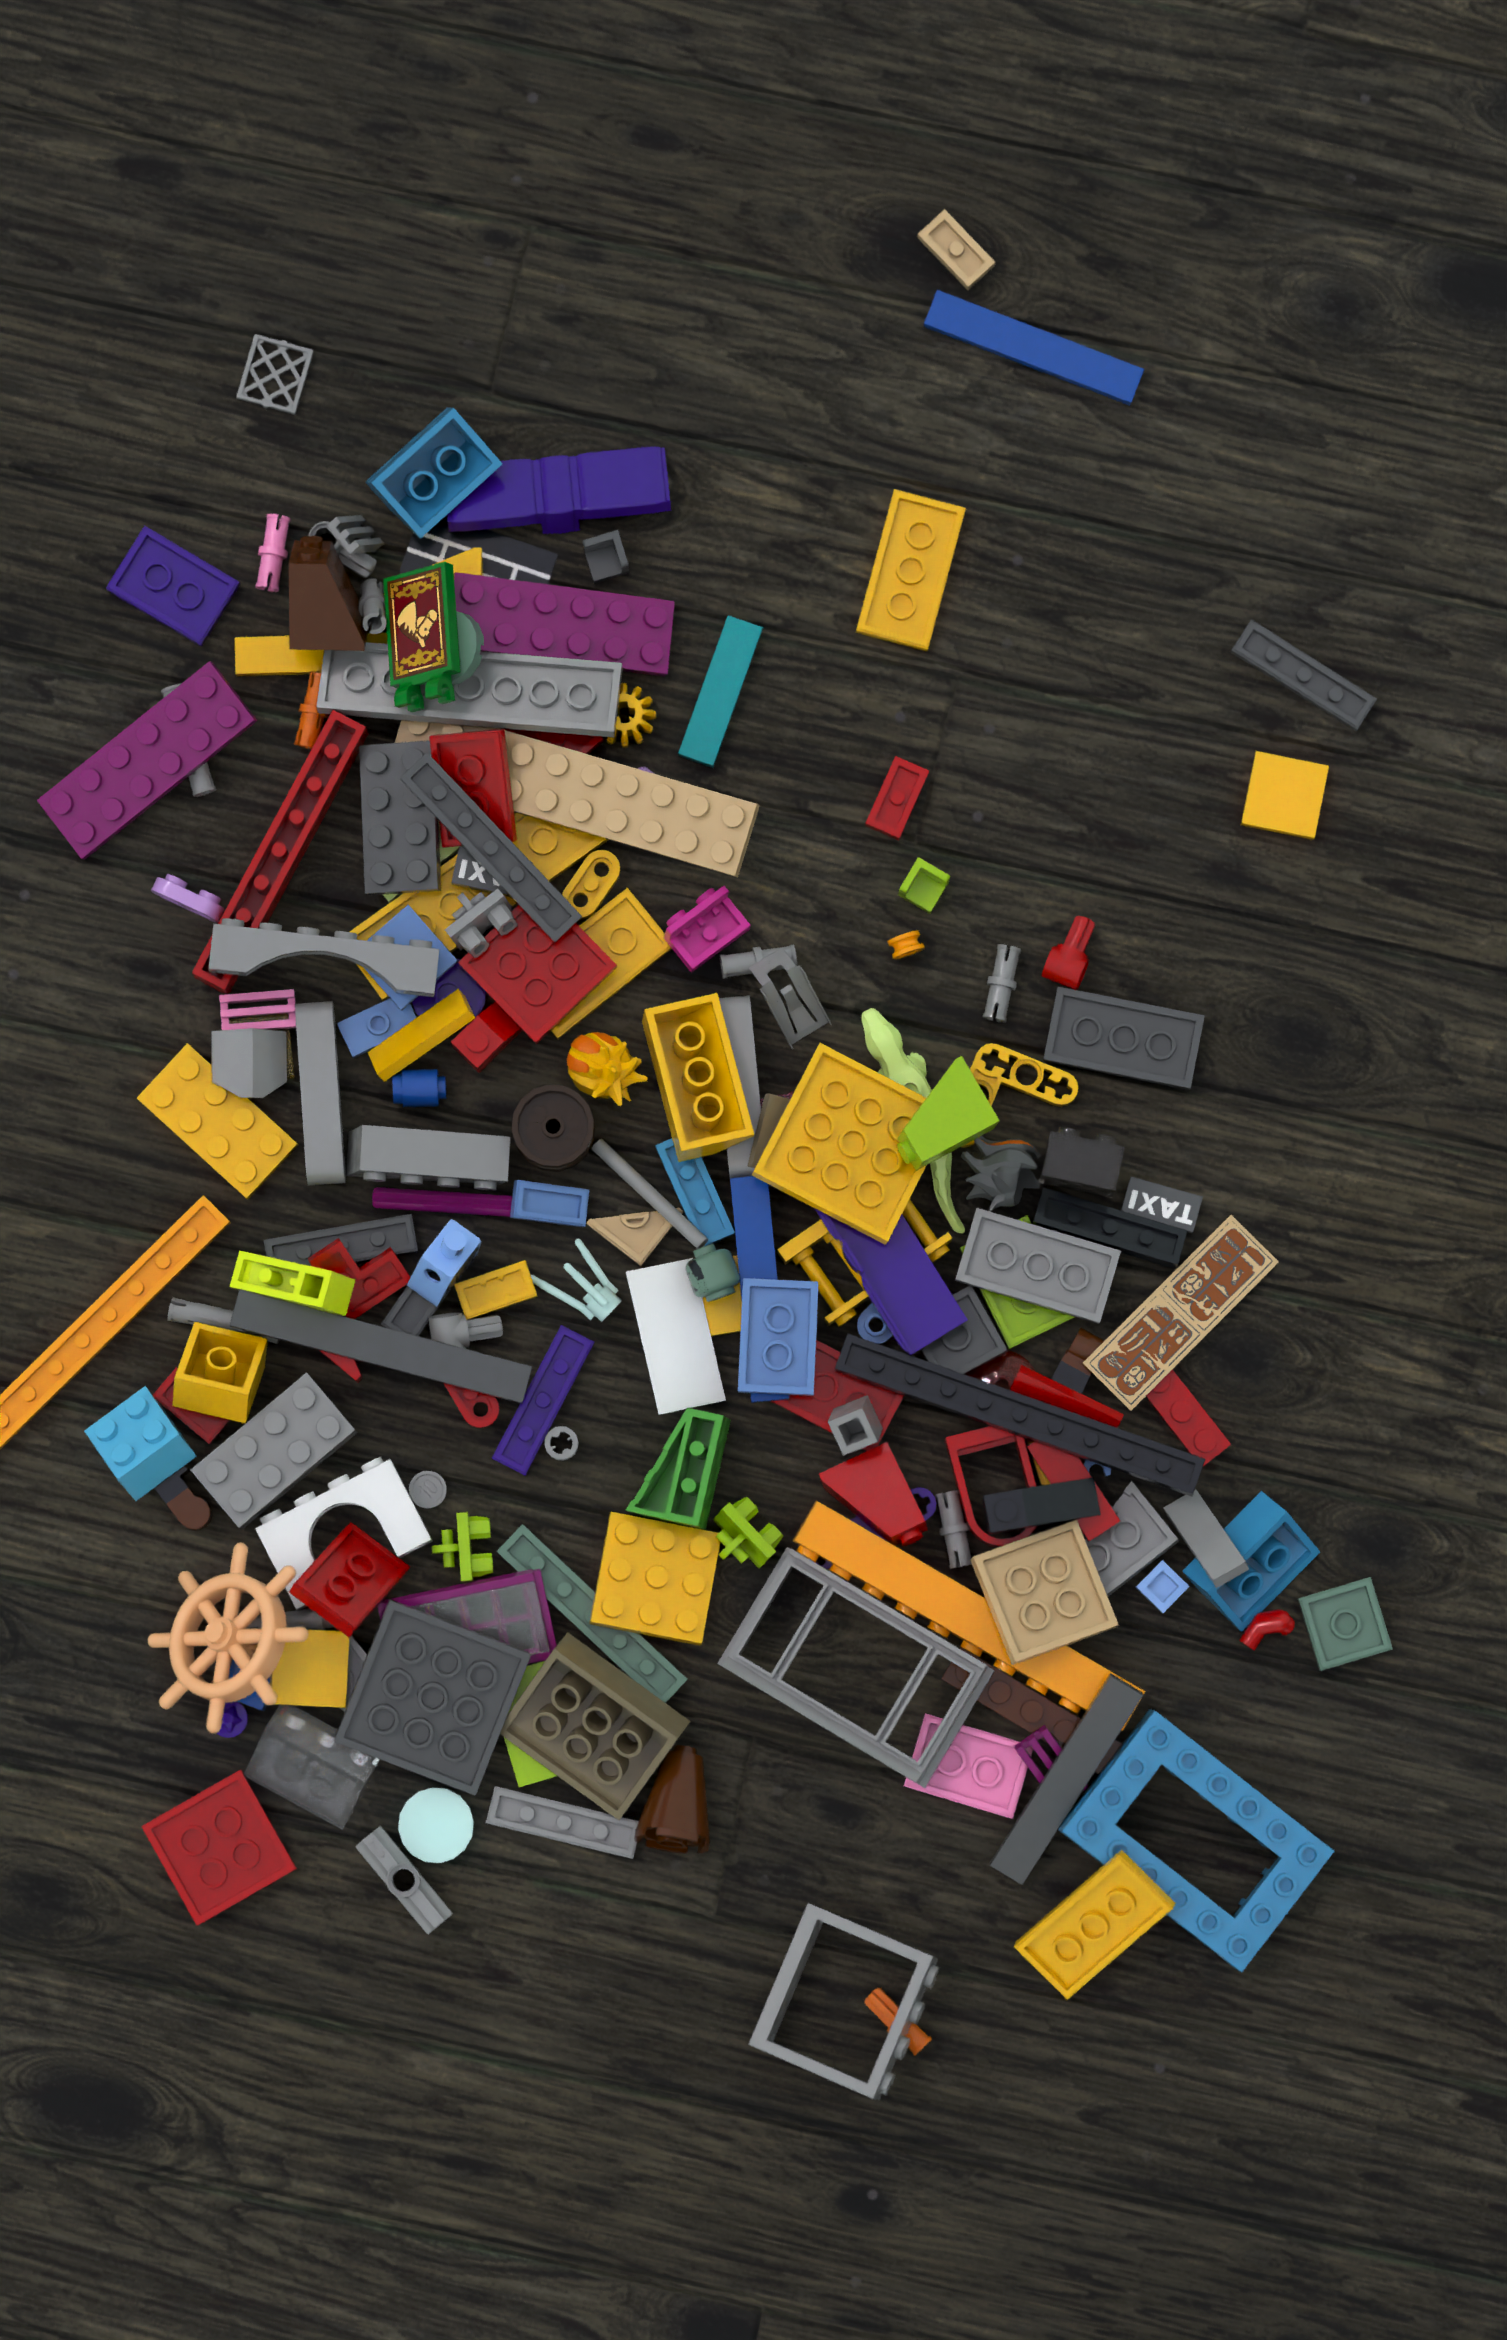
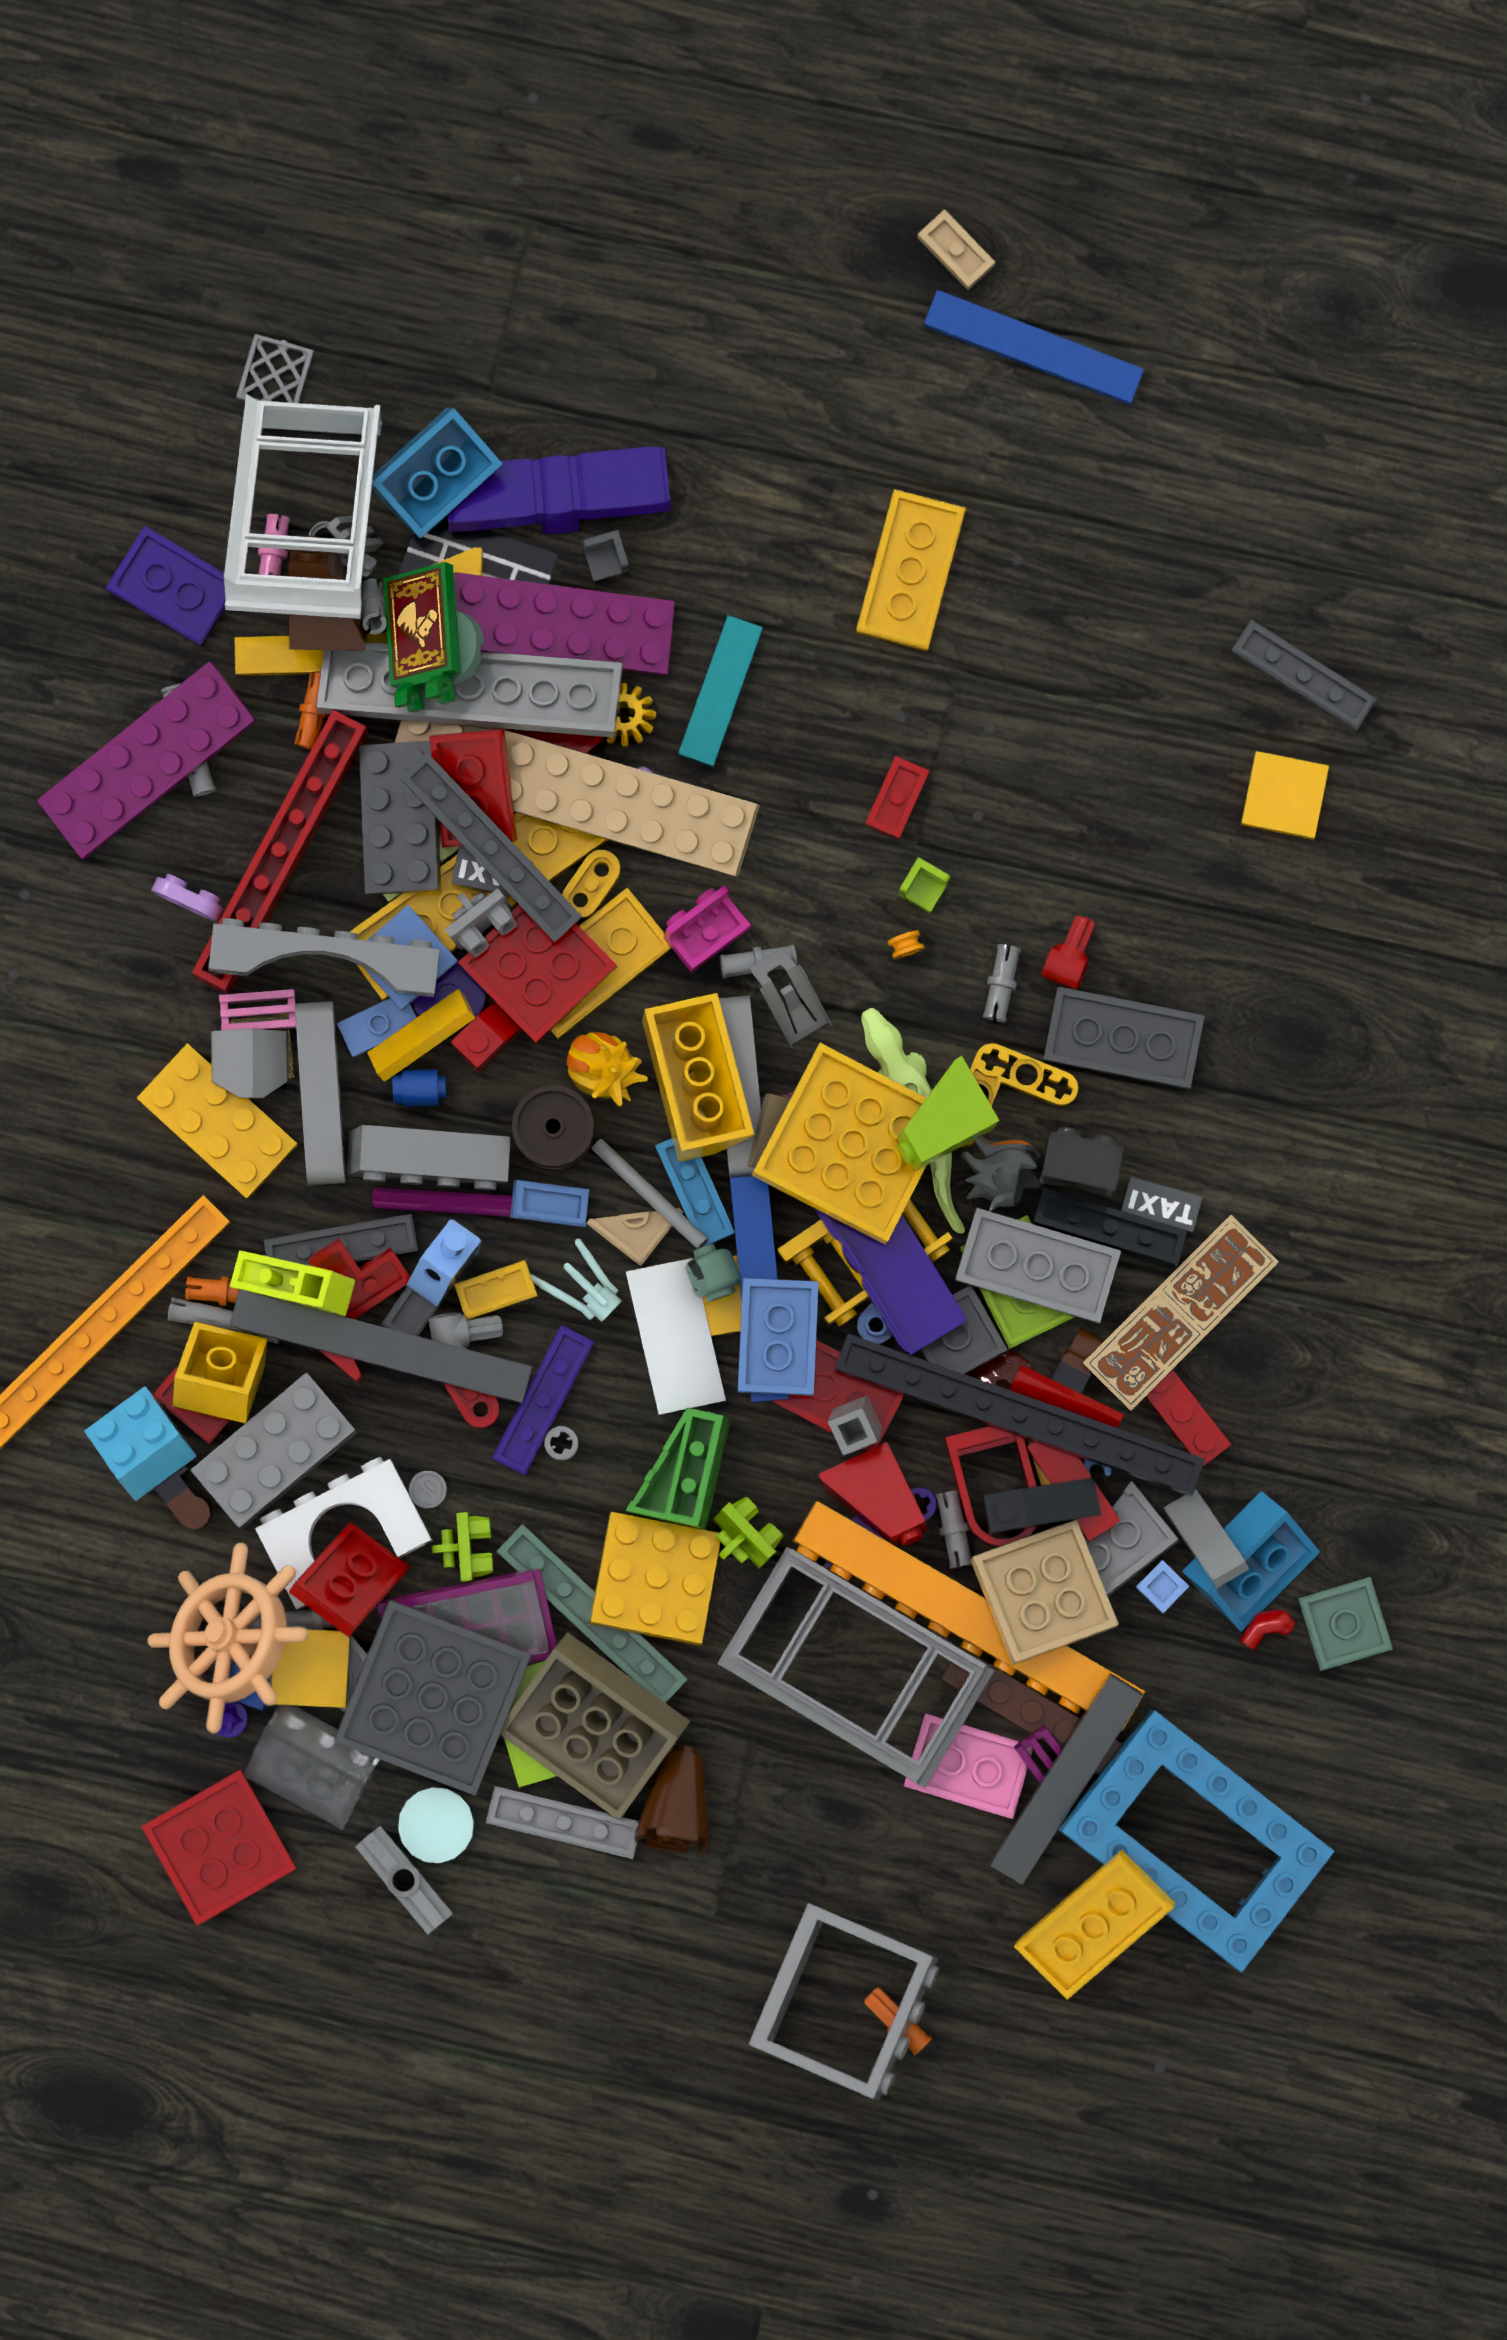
none -> orange pin [185,1276,239,1306]
none -> white piece [224,394,382,619]

